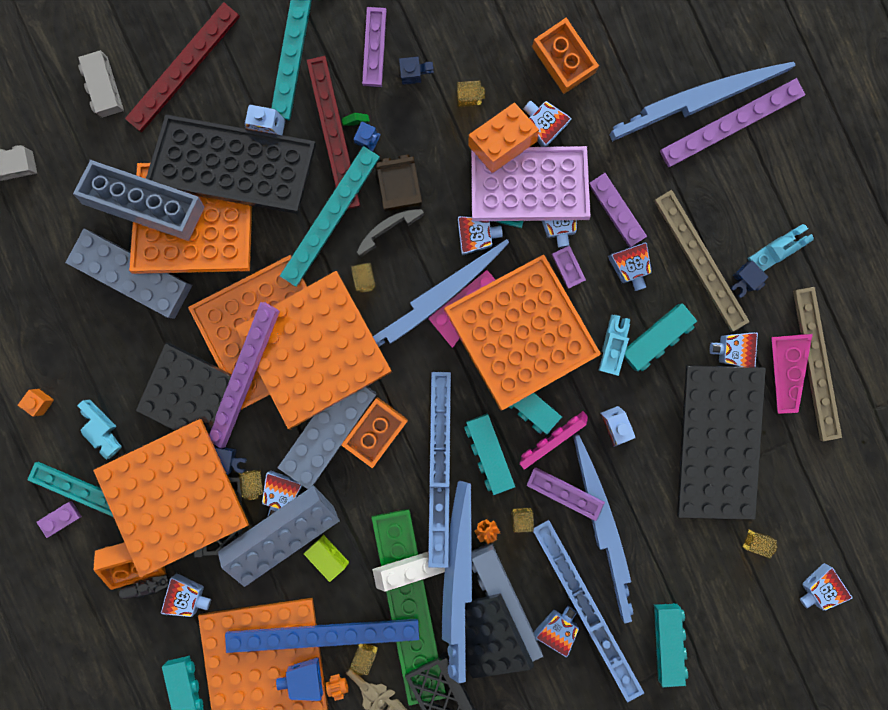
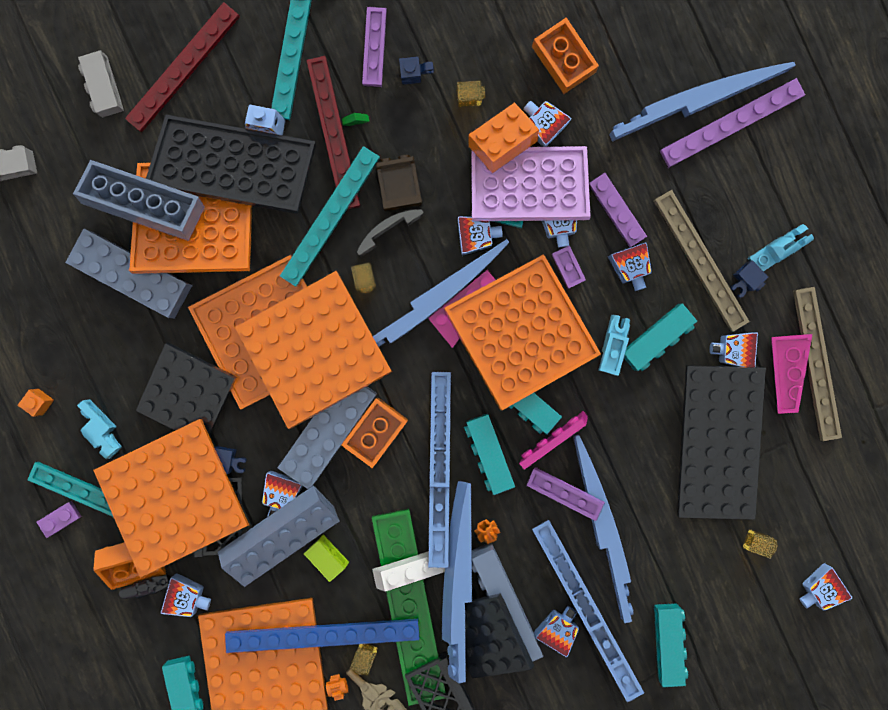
medium lavender plate [209,302,280,448] -> none
clear yellow brick [238,470,263,500] -> none
blue torso [276,657,323,701] -> none
blue brick [354,122,381,152] -> none
clear yellow brick [512,508,534,532] -> none
light blue torso [600,406,635,447] -> none

